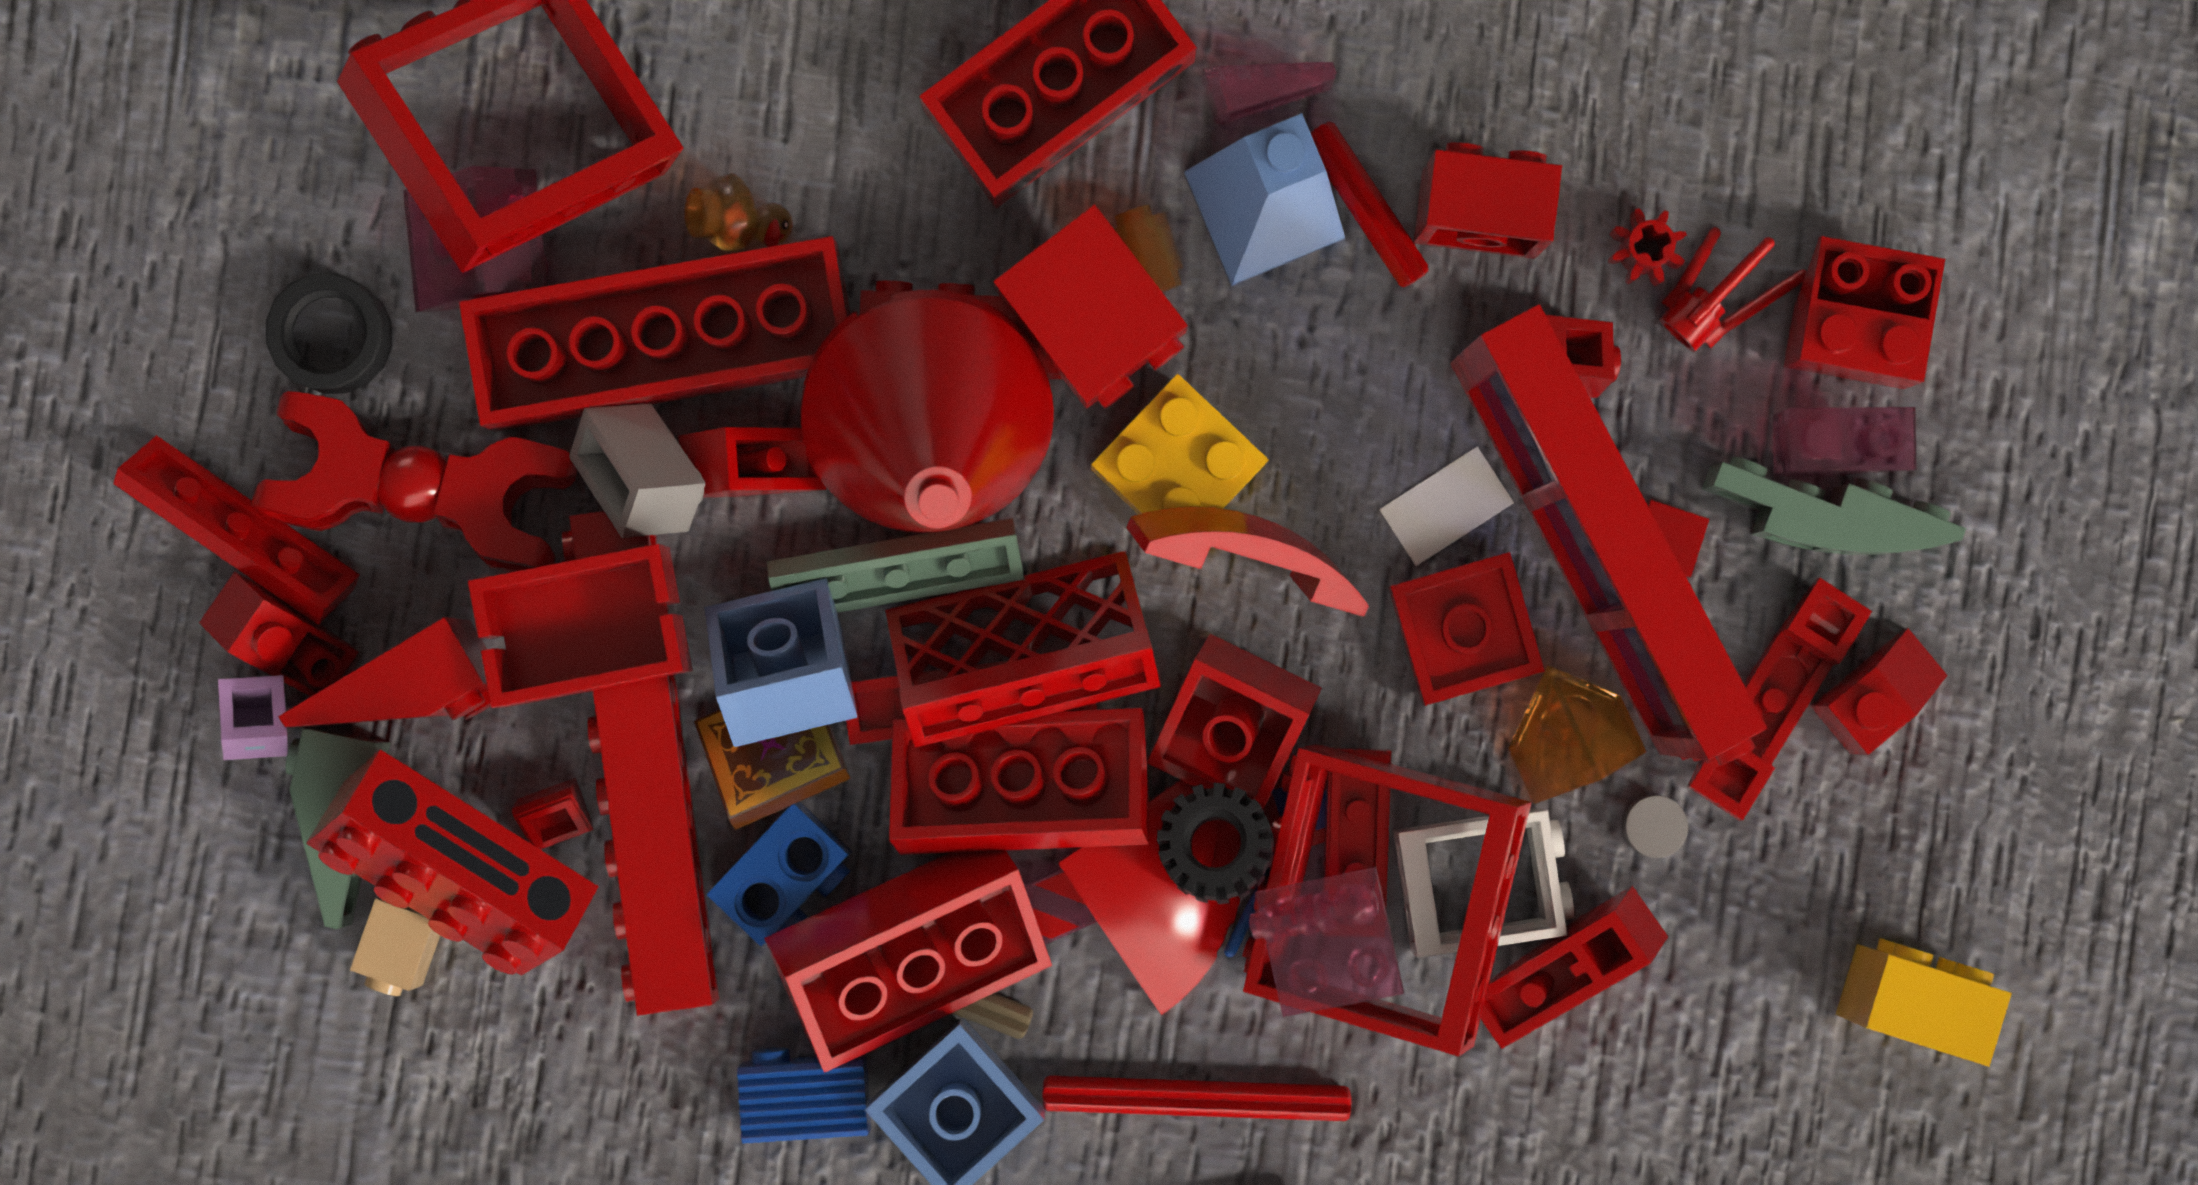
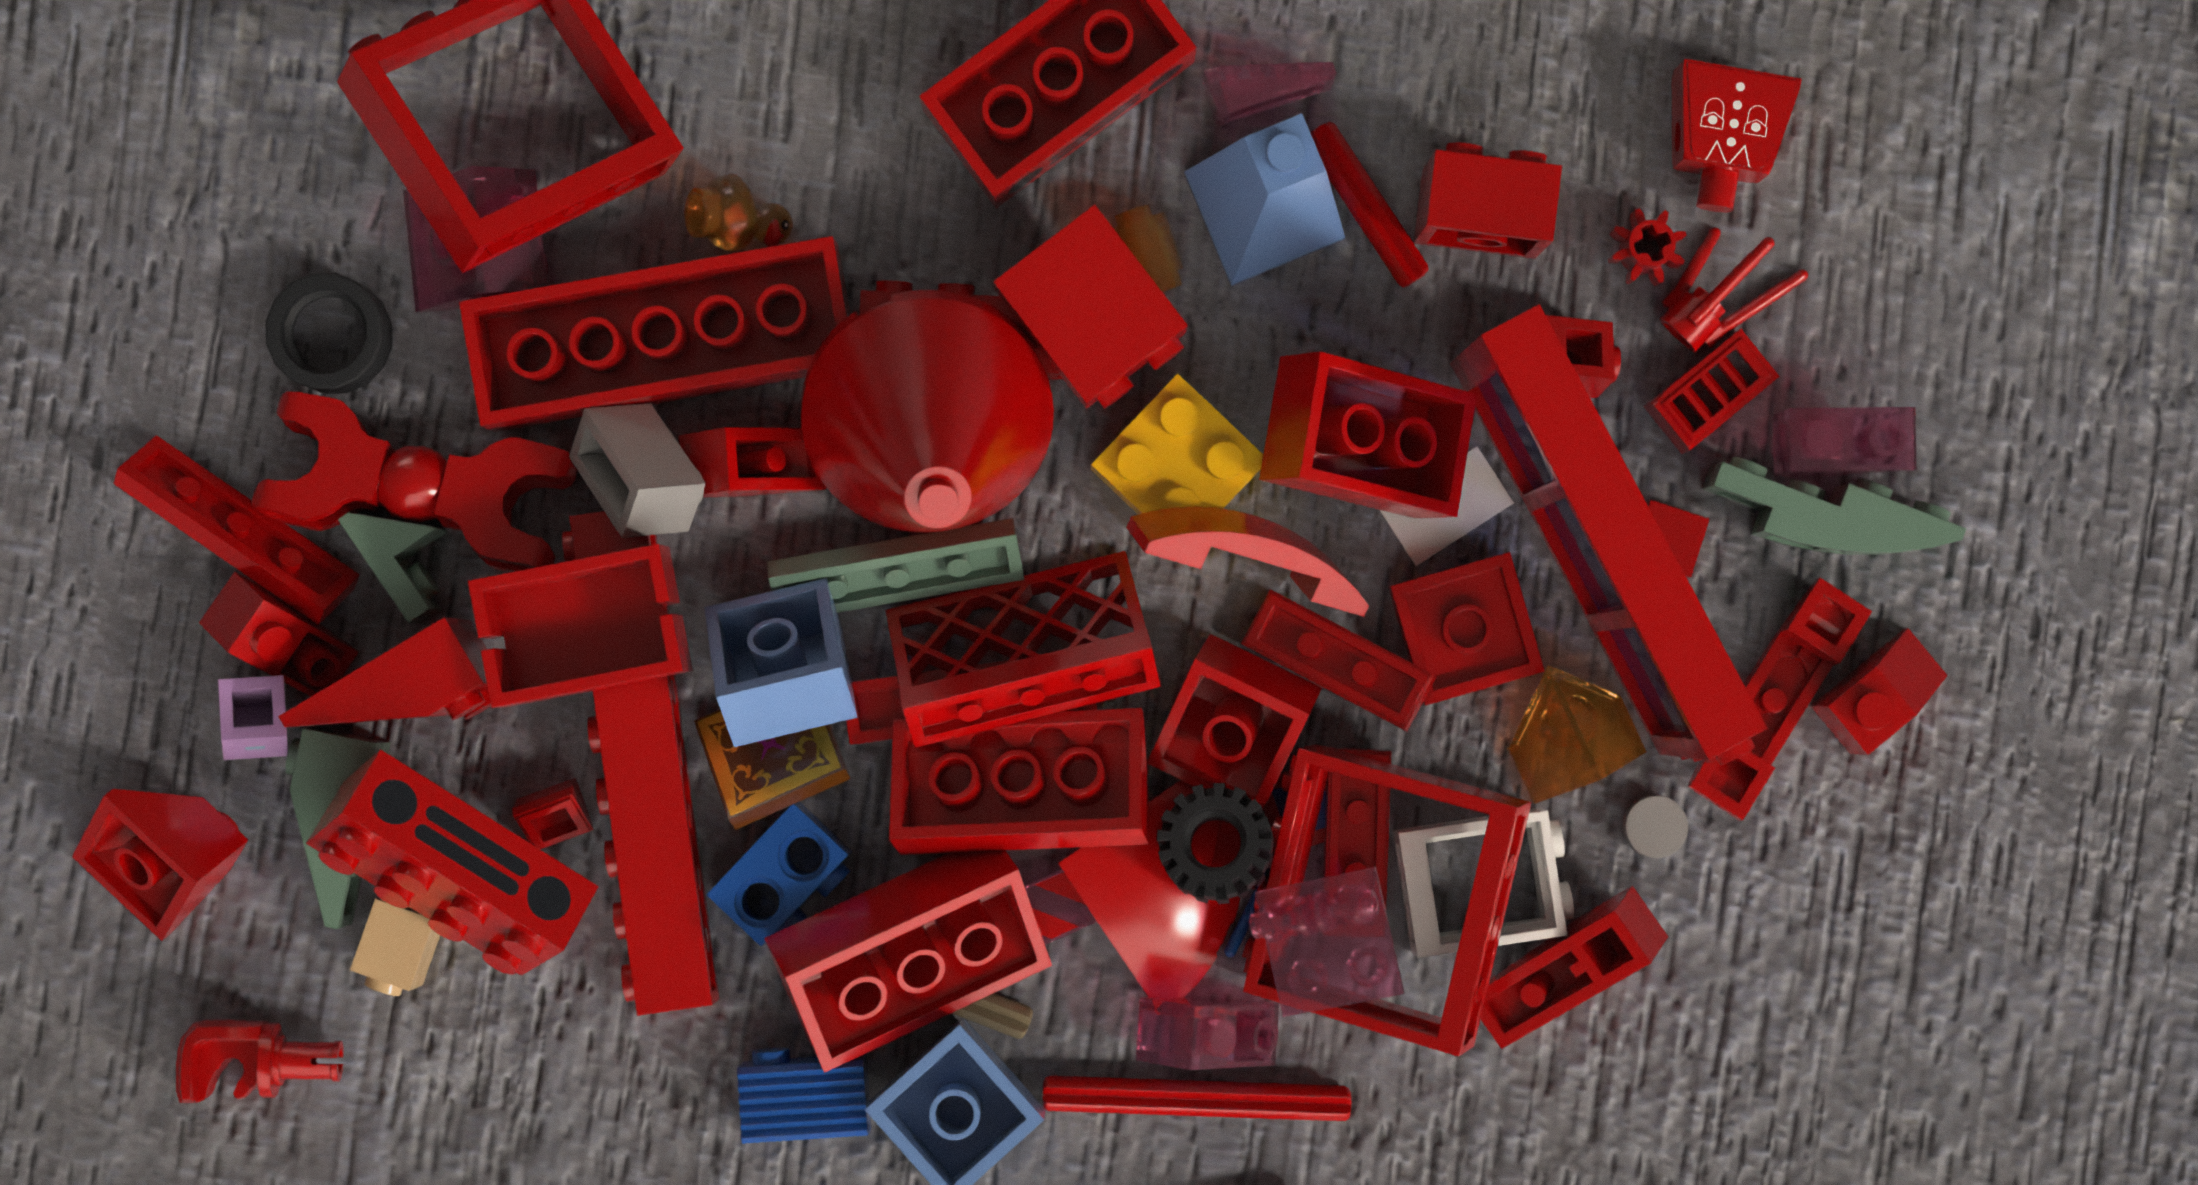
red slope [1783,236,1946,389] -> none
yellow brick [1835,938,2012,1067] -> none
none -> red slope [72,788,248,941]
none -> red piece [175,1020,344,1103]
none -> sand green slope [338,513,447,624]
none -> clear pink slope [1136,996,1279,1070]
none -> red tile [1241,589,1437,732]
none -> red brick [1259,351,1477,518]
none -> red slope [1643,329,1780,454]
none -> torso [1671,59,1802,213]

